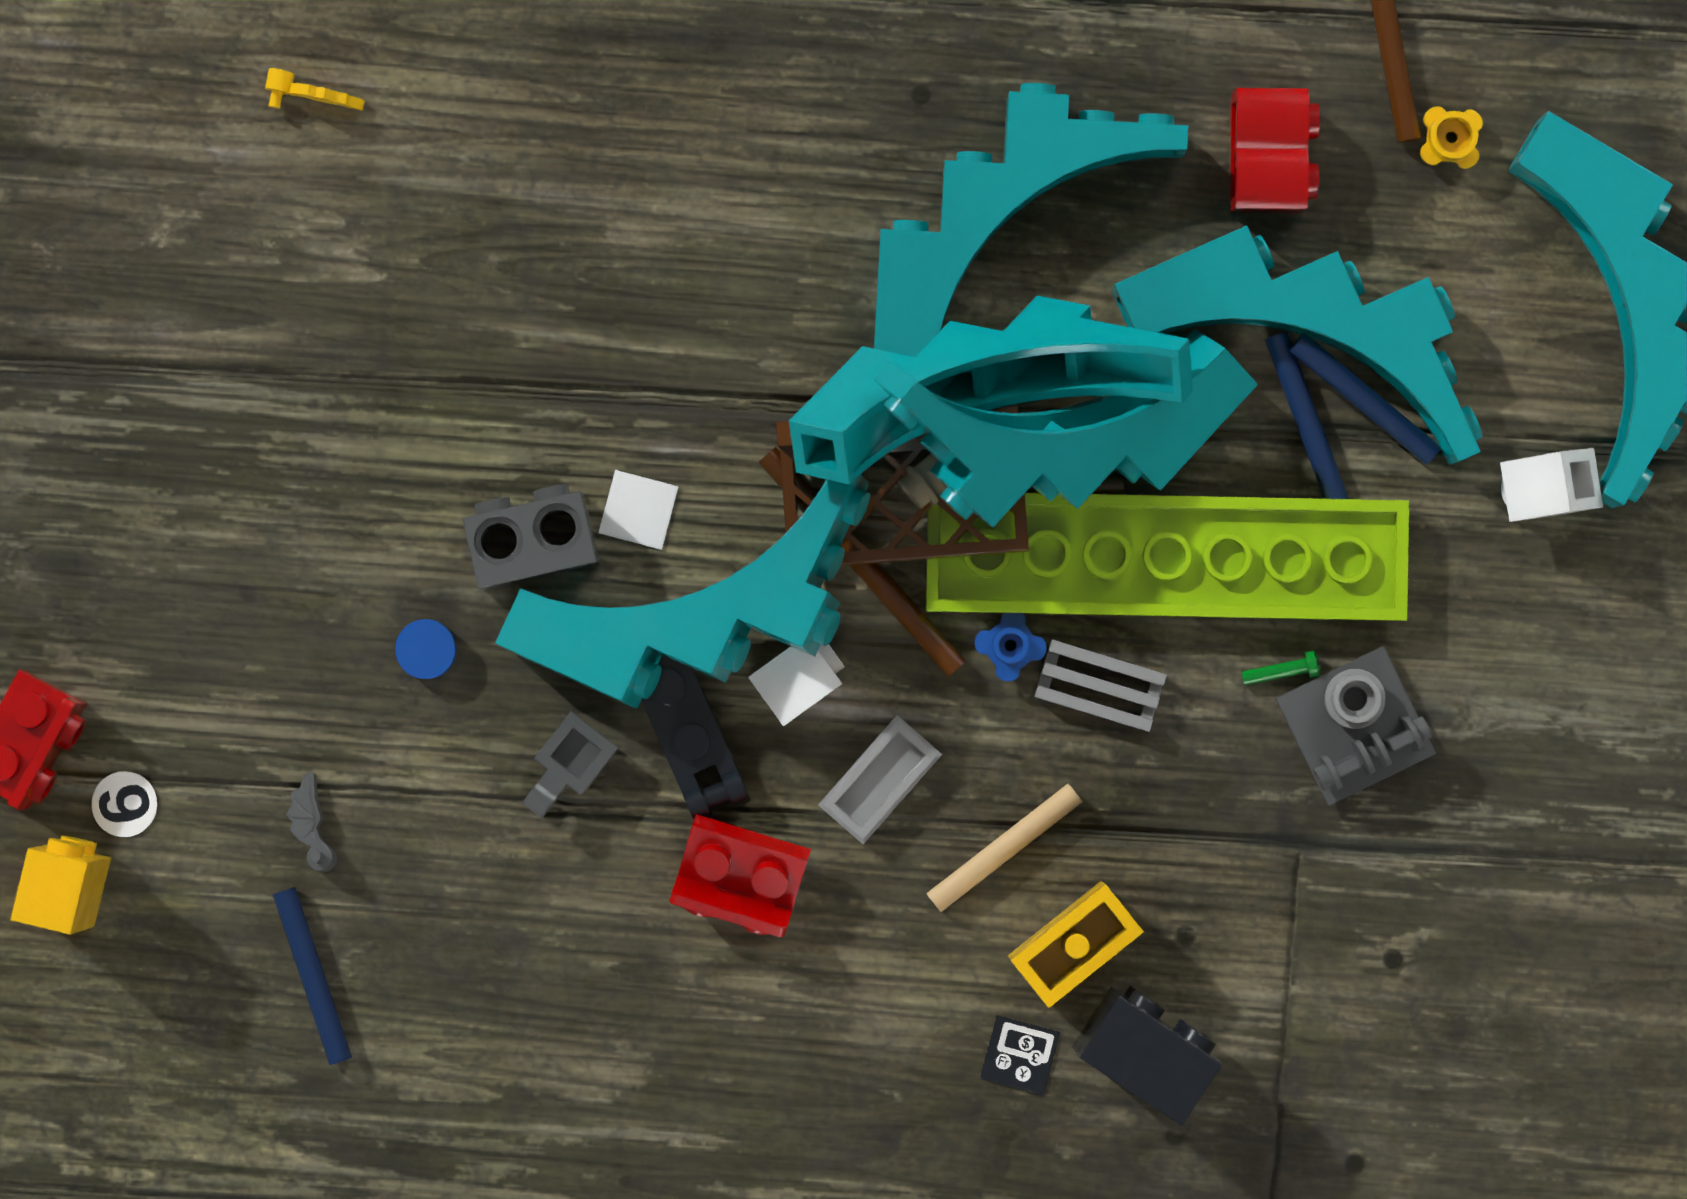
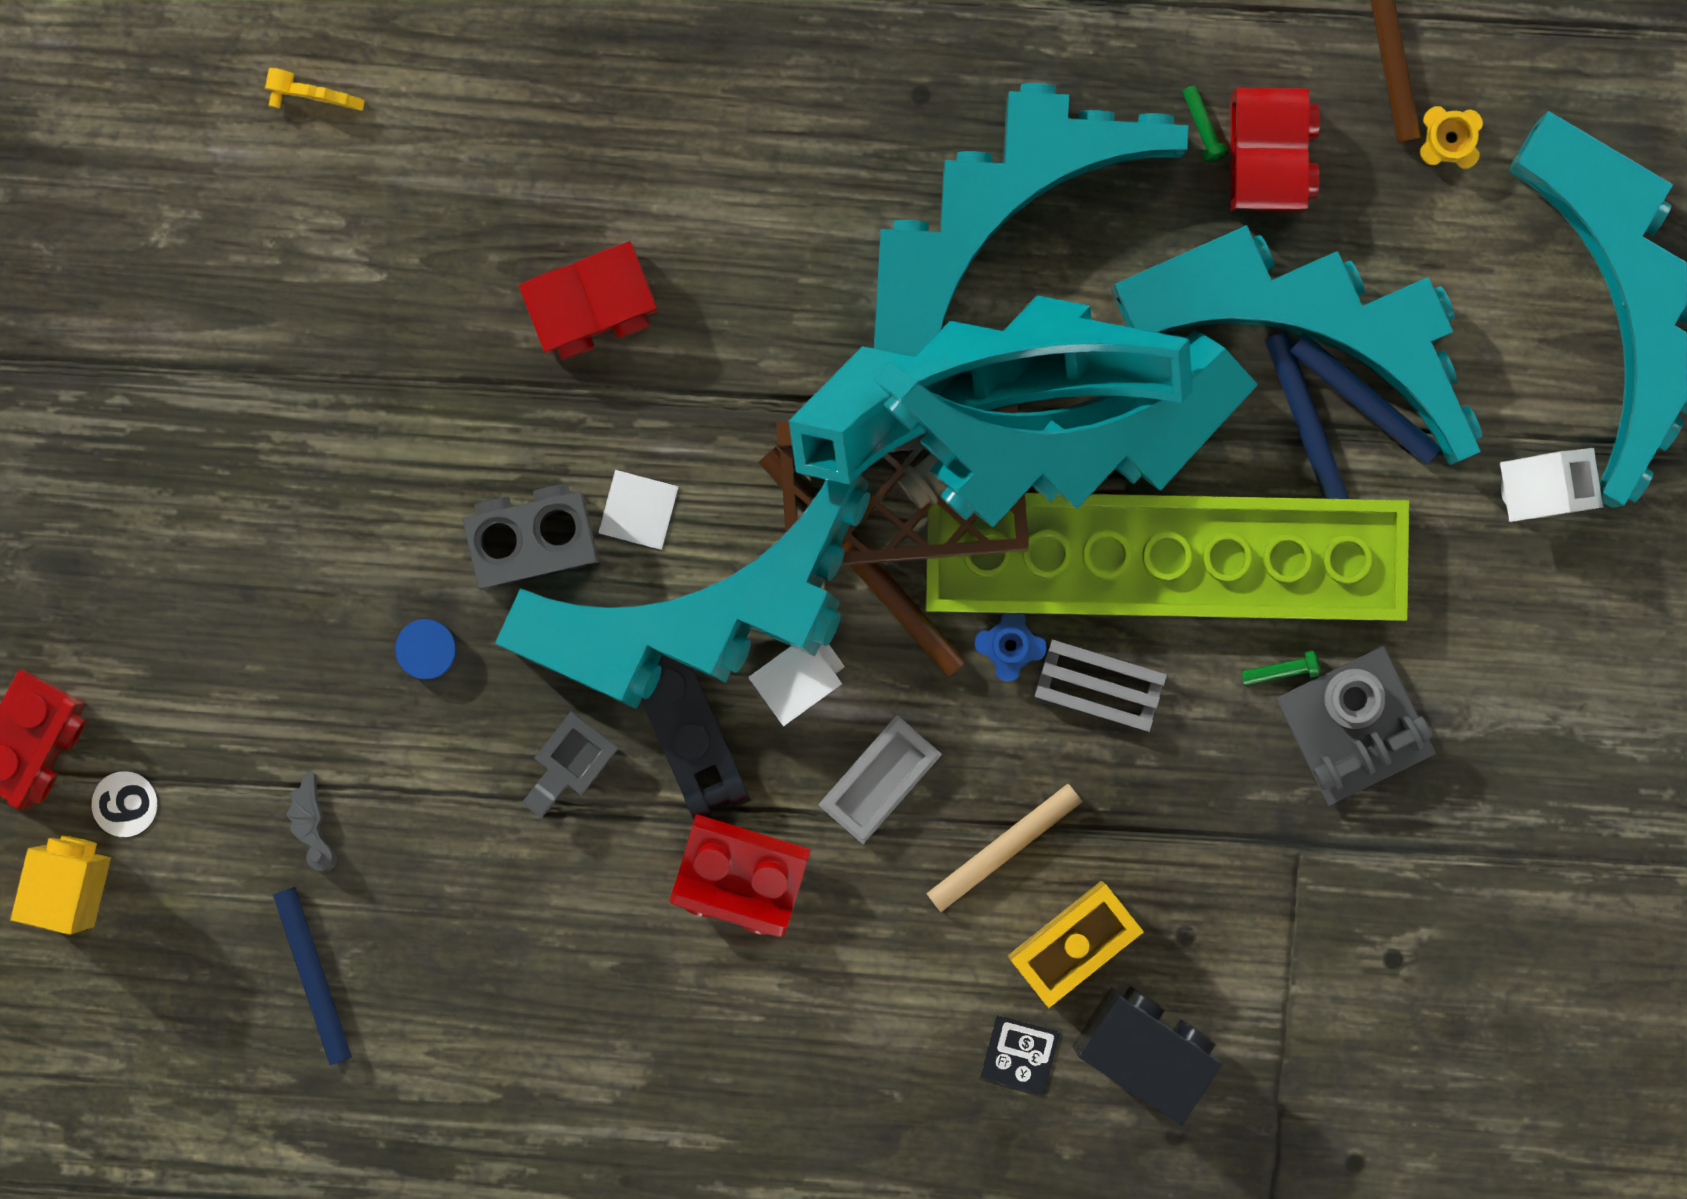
none -> red brick [518,241,659,360]
none -> green piece [1182,85,1229,162]

